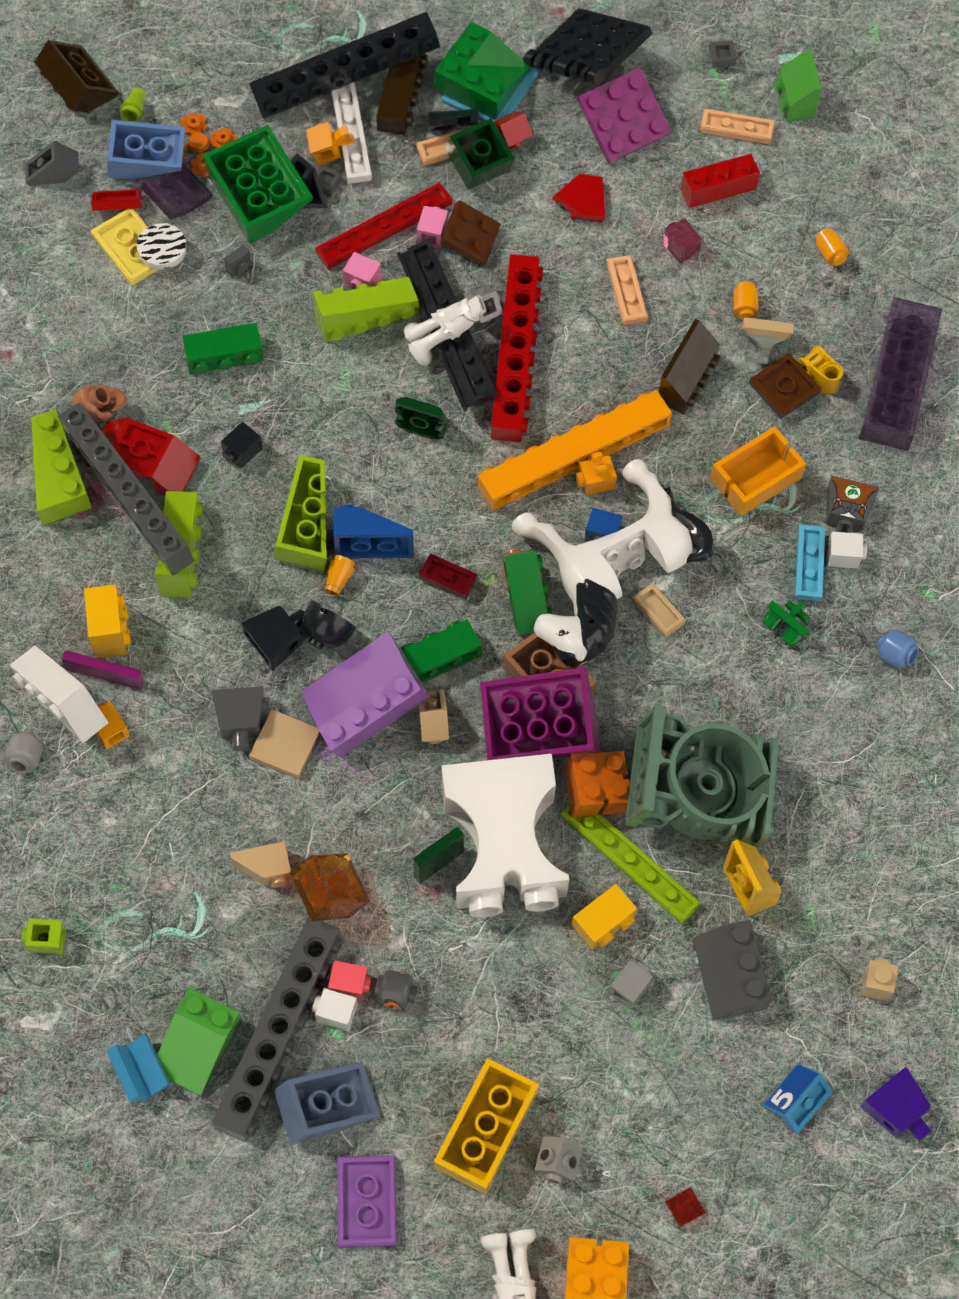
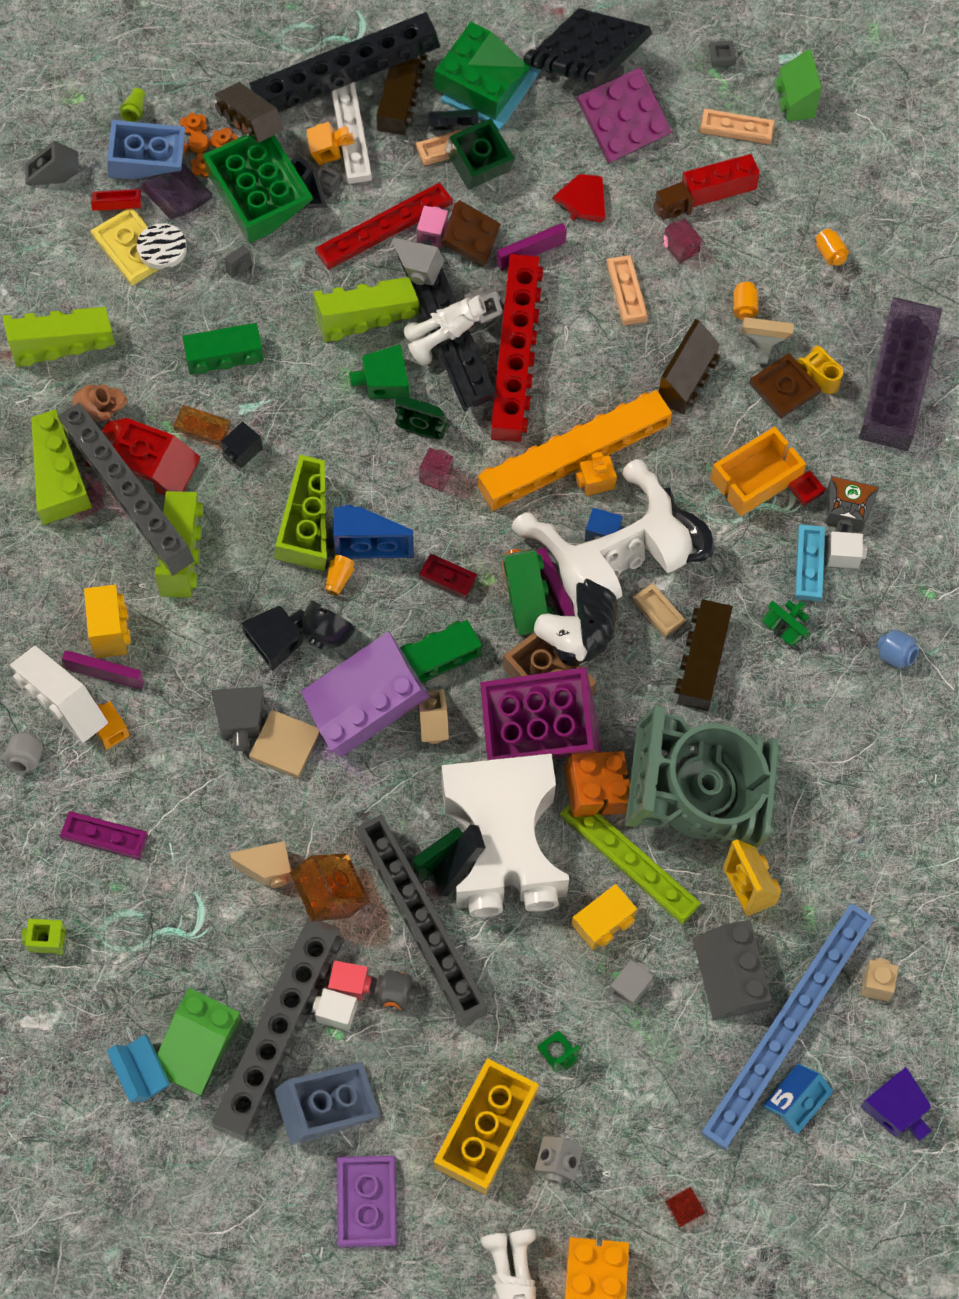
dark brown slope [34,40,119,113] -> none
bright pink brick [343,252,383,290] -> none
red brick [494,111,533,149] -> none
none -> lime wedge [2,306,115,367]
none -> magenta tile [60,811,148,860]
none -> clear orange plate [173,405,231,446]
none -> dark brown brick [214,82,284,143]
none -> green torso [349,344,409,399]
none -> dark grey brick [357,814,488,1028]
none -> light grey slope [392,238,444,286]
none -> clear pink brick [419,447,453,492]
none -> black tile [433,825,486,897]
none -> magenta tile [497,223,567,271]
none -> magenta tile [536,547,575,616]
none -> green bracket [537,1031,580,1073]
none -> reddish brown brick [653,181,694,220]
none -> dark brown brick [674,599,733,711]
none -> medium blue plate [701,903,875,1150]
none -> red plate [788,470,826,506]

